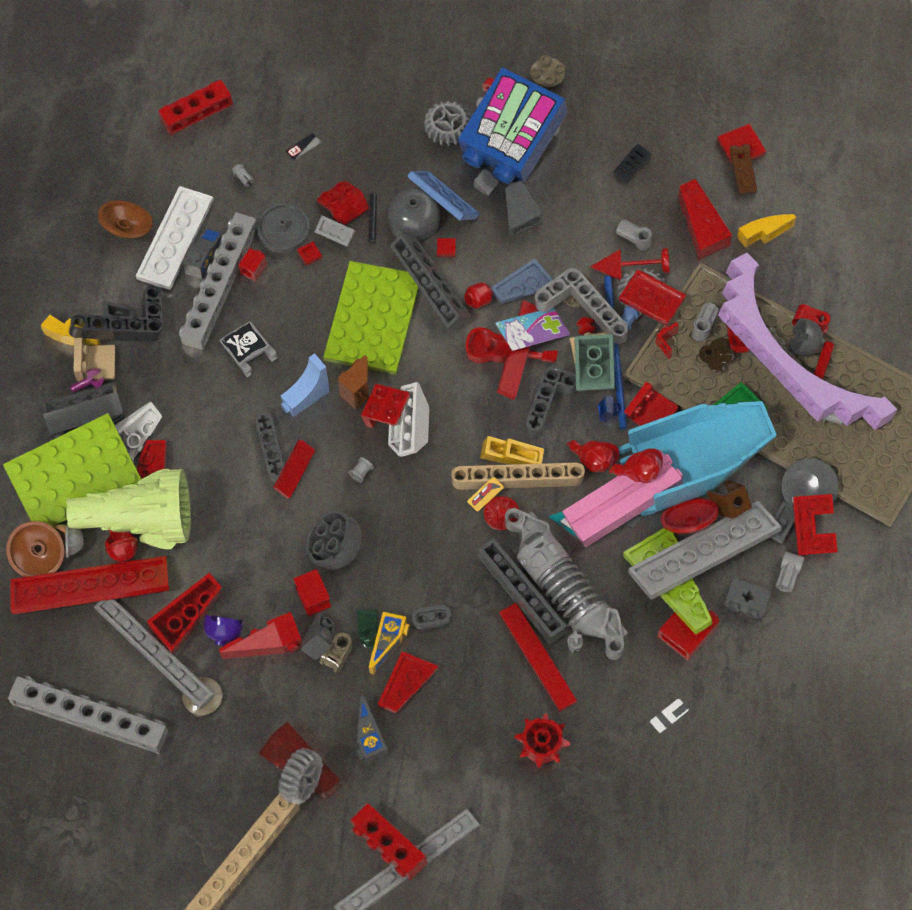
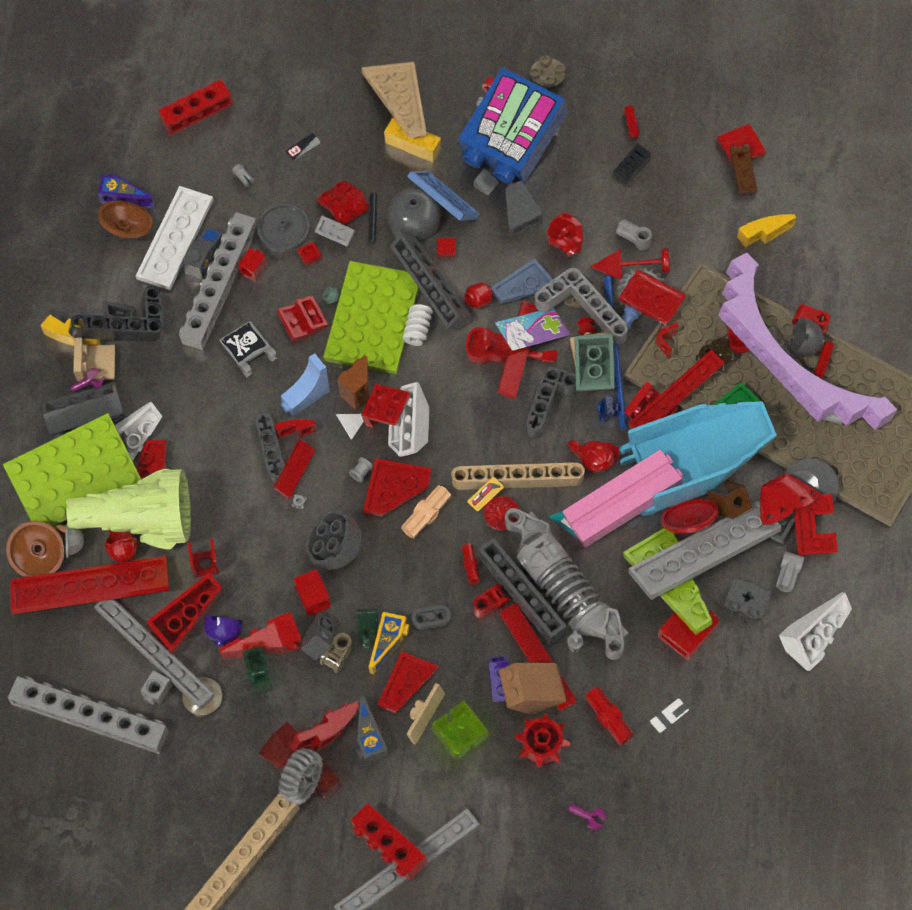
light grey gear [424,100,471,147] -> none
yellow slope [480,436,544,465] -> none
red piece [609,448,663,484] -> none
red wedge [678,179,732,261] -> none
light grey piece [692,302,719,342] -> none
none -> dark purple slope [98,174,155,208]
none -> light grey brick [140,671,173,705]
none -> red piece [187,538,220,578]
none -> clear green brick [242,646,273,695]
none -> red slope [274,419,317,438]
none -> red slope [277,295,328,342]
none -> light grey piece [291,494,307,509]
none -> red slope [291,701,359,753]
none -> sand green plate [322,286,339,304]
none -> white sticker [336,414,364,439]
none -> tan wing [362,62,426,138]
none -> red plate [363,458,432,517]
none -> yellow brick [384,118,441,163]
none -> light nougat piece [401,485,451,539]
none -> white piece [403,304,433,346]
none -> tan piece [407,683,445,745]
none -> clear neon green piece [431,701,489,762]
none -> red pin [461,544,481,584]
none -> red piece [473,583,511,618]
none -> dark purple bracket [487,656,509,702]
none -> medium nougat slope [499,663,566,715]
none -> red hair [546,211,584,257]
none -> magenta bar [568,804,606,830]
none -> red piece [585,687,634,746]
none -> red axle [624,105,640,139]
none -> red tile [628,350,725,429]
none -> red piece [760,473,821,525]
none -> white wedge [779,592,852,671]

